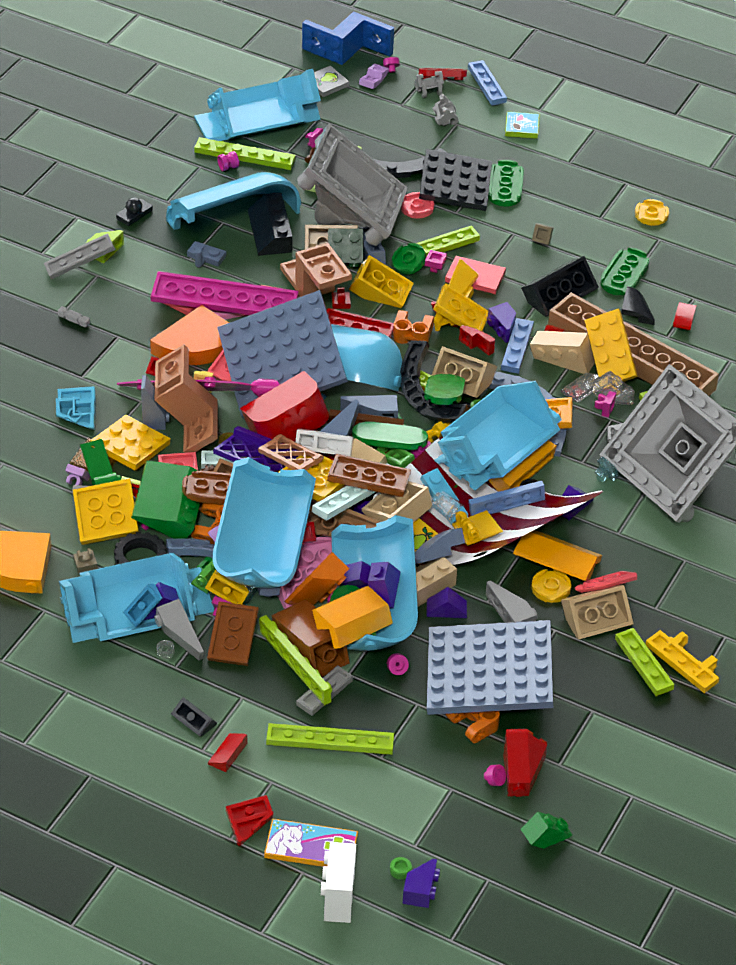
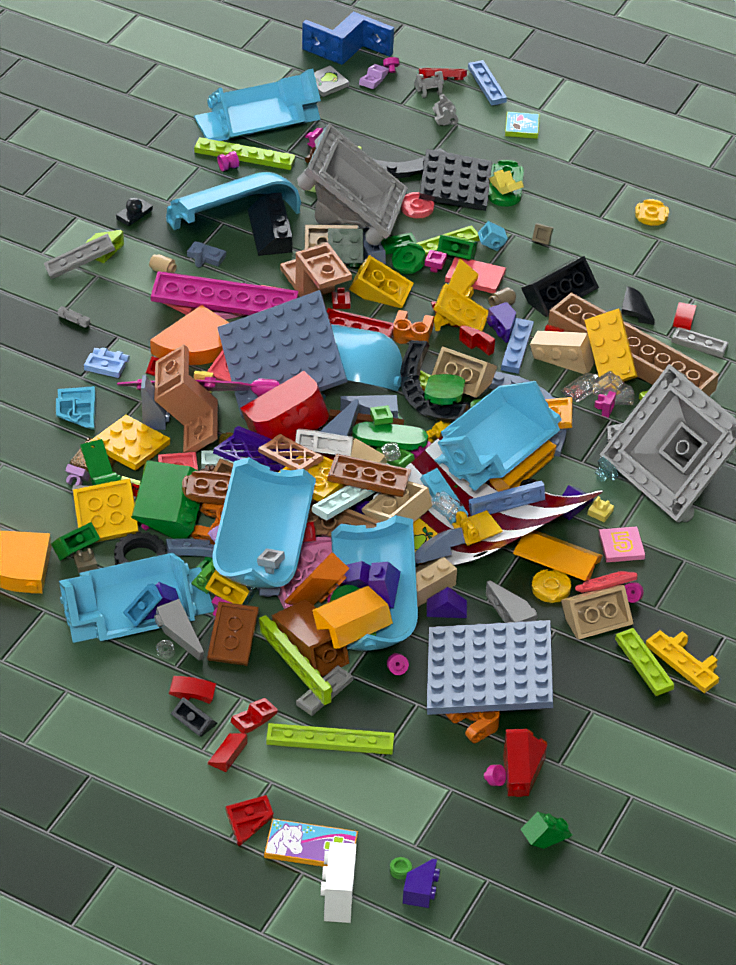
tile [600,248,649,295] -> none
none -> green slope [51,522,100,561]
none -> light blue plate [84,347,130,378]
none -> tan brick [149,254,177,273]
none -> red slope [169,676,216,704]
none -> red slope [230,698,278,734]
none -> light grey tile [257,548,285,574]
none -> bright green tile [370,405,393,425]
none -> green tile [381,232,417,255]
none -> clear bush [382,443,400,461]
none -> green slope [437,235,478,260]
none -> medium azure brick [478,221,508,251]
none -> light yellow slope [489,169,524,195]
none -> dark tan brick [489,287,516,307]
none -> light yellow tile [587,496,614,522]
none -> bright pink tile [599,526,645,563]
none -> dark pink tile [625,582,644,603]
none -> light grey tile [671,327,729,358]

